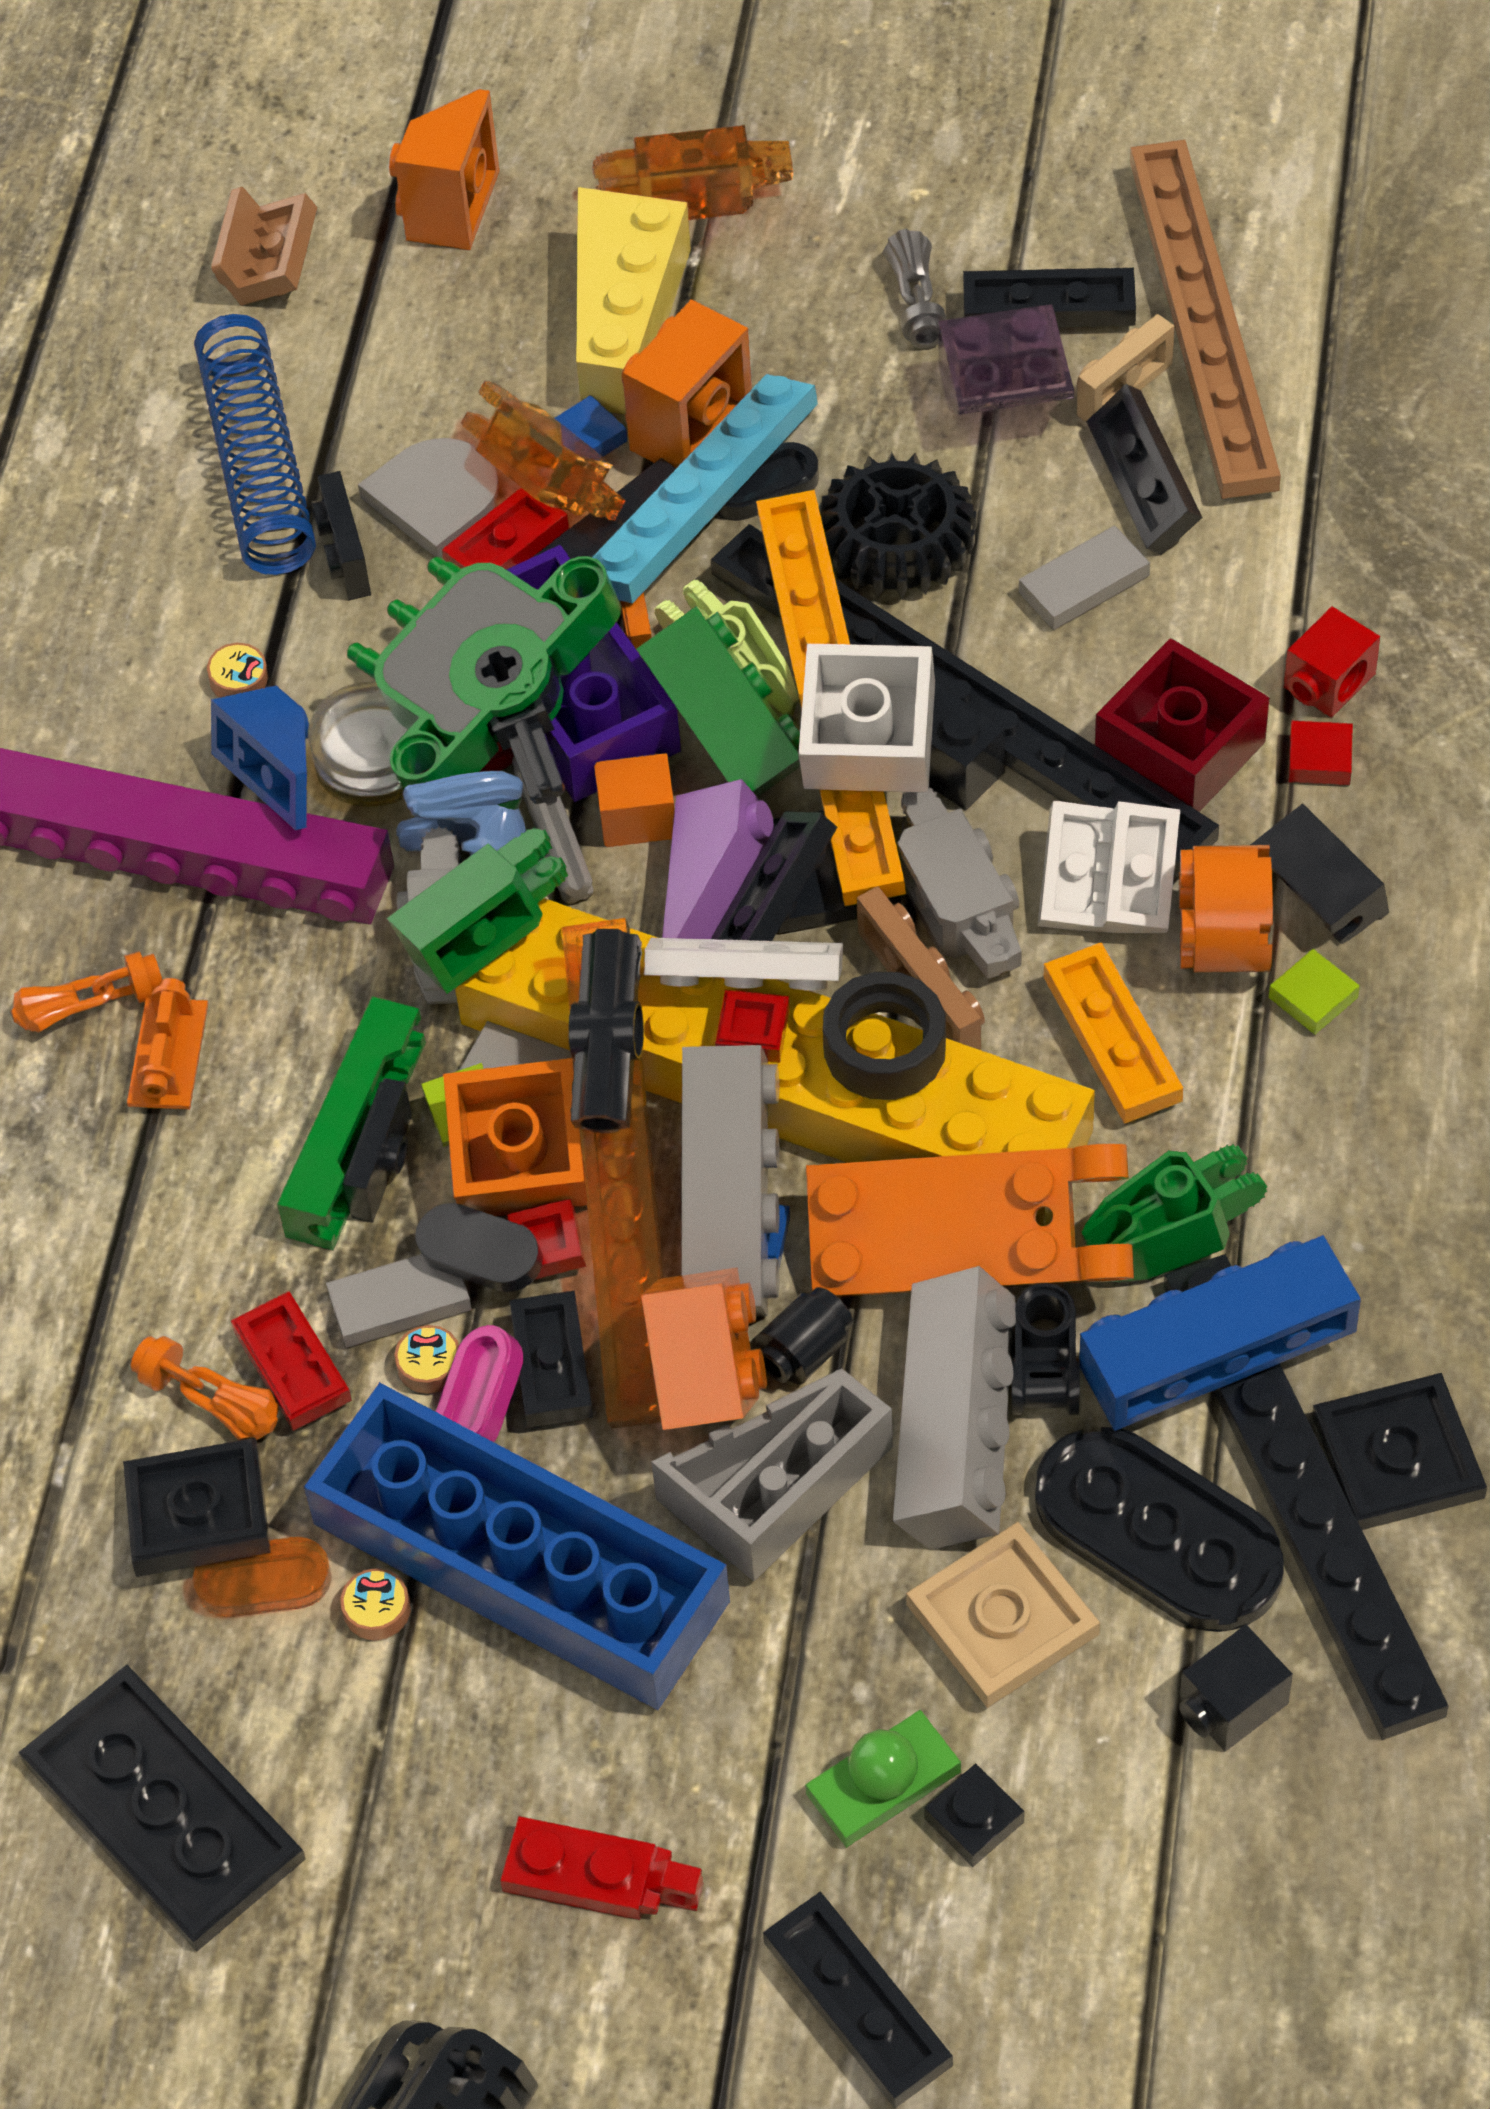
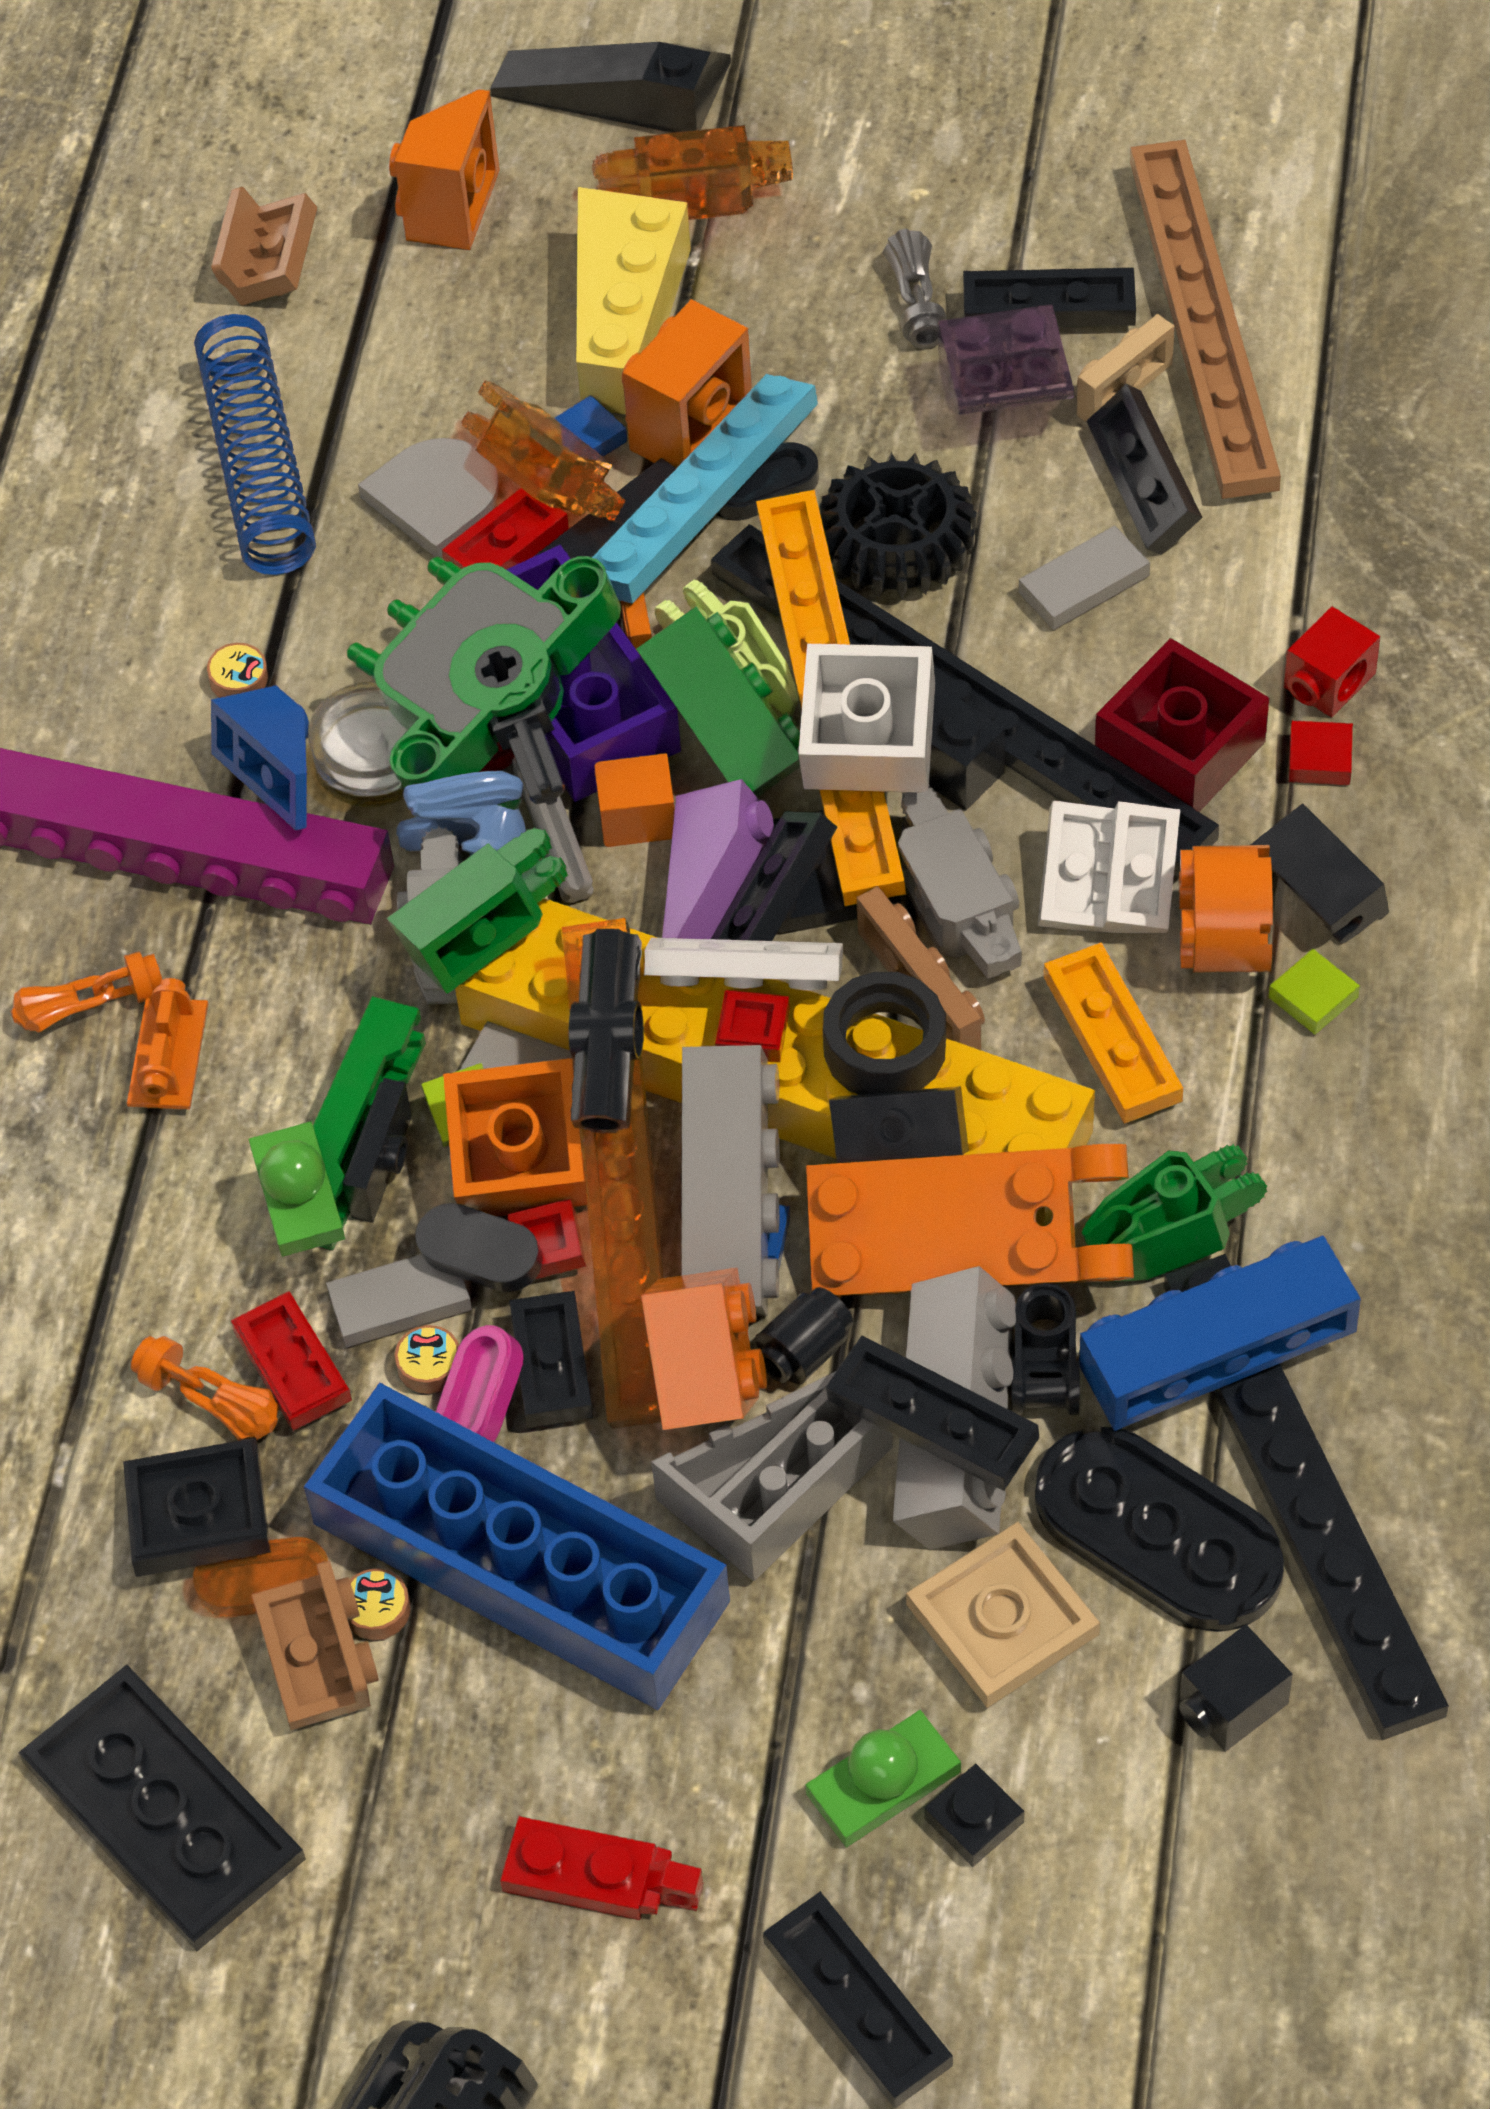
black plate [311,471,371,601] -> none
black tile [1312,1372,1487,1530] -> none
none -> bright green tile [248,1121,345,1257]
none -> medium nougat bracket [252,1560,379,1730]
none -> black wedge [490,41,731,138]
none -> black plate [826,1335,1040,1491]
none -> black plate [829,1086,969,1163]

